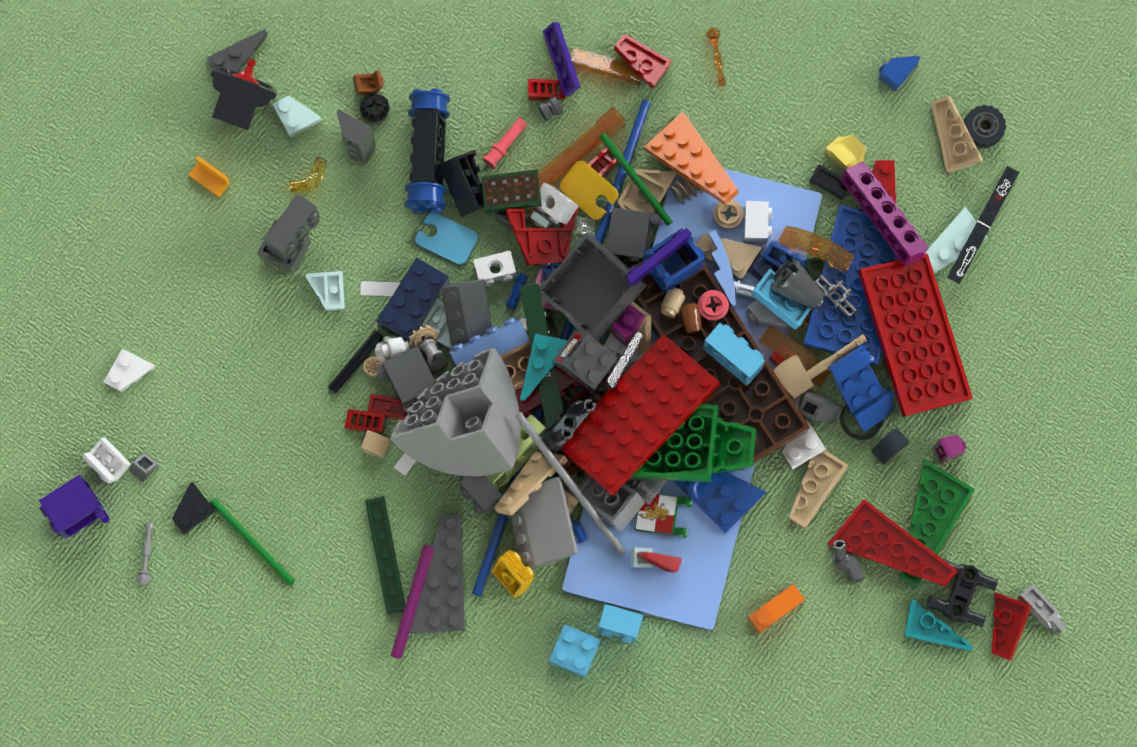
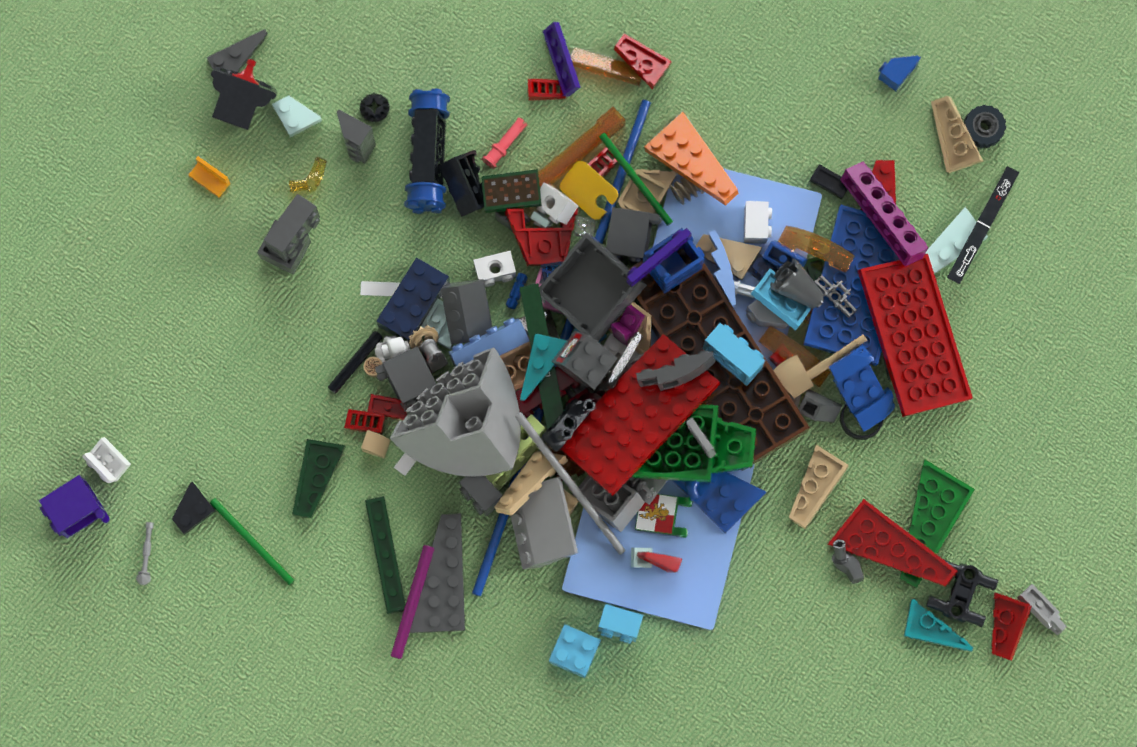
white wing [104,349,156,392] -> none
dark grey slope [129,453,159,482] -> none
light aqua wing [306,271,345,311] -> none
dark orange bracket [353,70,384,95] -> none
medium azure piece [415,213,478,265] -> none
yellow brick [491,550,534,599] -> none
dark grey wheel [538,96,563,121] -> none
blue arm [571,520,588,544] -> none
tan brick [660,287,685,318] -> none
dark orange piece [681,303,702,333] -> none
coral gear [698,290,729,321] -> none
clear orange piece [707,27,726,86] -> none
tan gear [713,200,744,229] -> none
orange slope [747,584,805,635] -> none
white wing [782,418,826,469] -> none
light yellow slope [825,134,866,171] -> none
black wheel [871,428,909,464] -> none
magenta slope [934,434,966,464] -> none
none -> dark green wing [292,439,346,519]
none -> dark grey slope [636,351,715,391]
none -> light grey tile [686,418,716,458]

